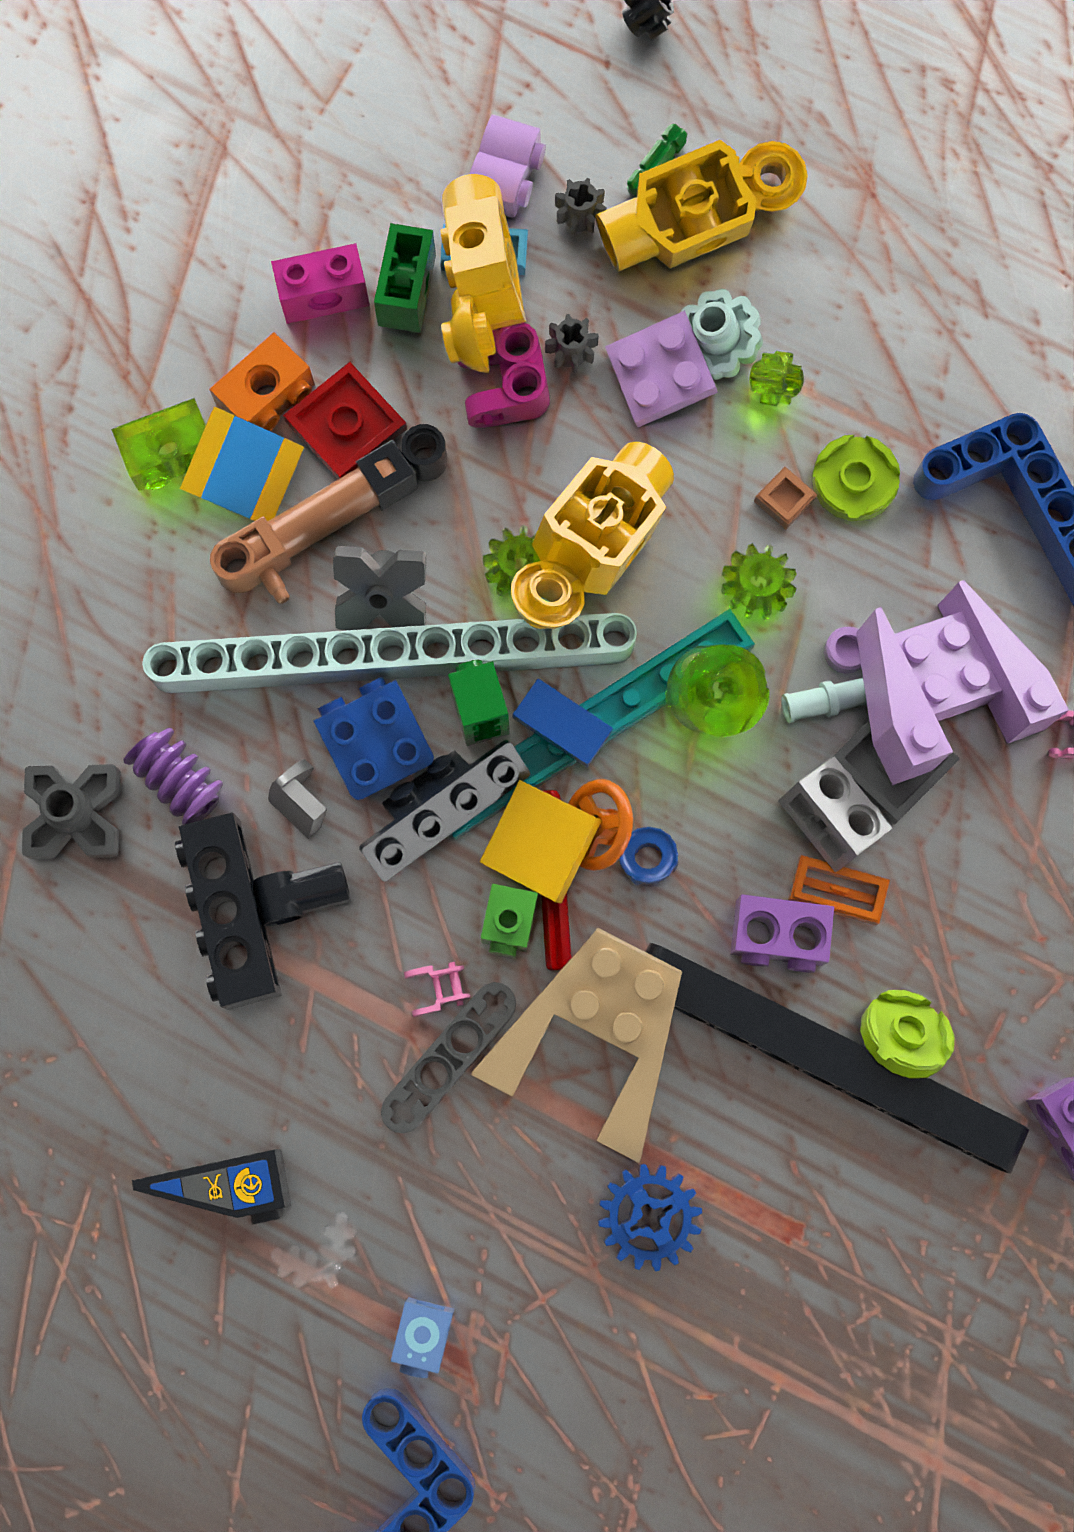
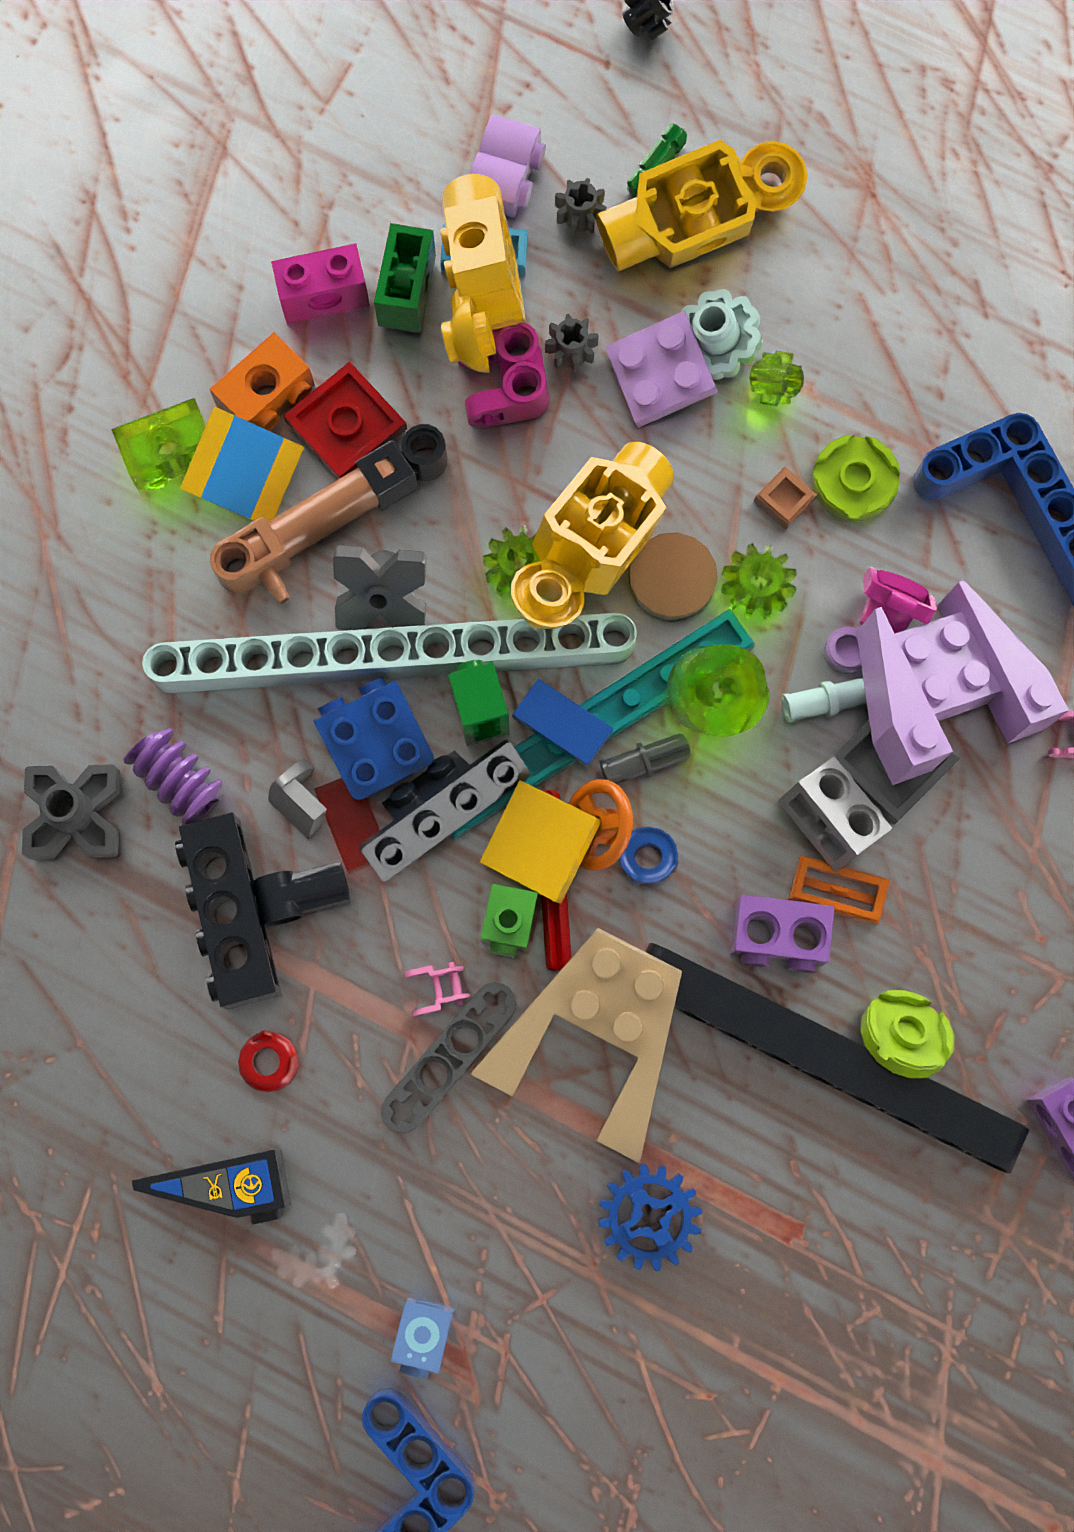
none -> red piece [238,1030,299,1093]
none -> clear red tile [314,777,380,874]
none -> dark grey axle [599,733,691,784]
none -> medium nougat tile [629,532,718,621]
none -> dark pink piece [859,567,937,634]

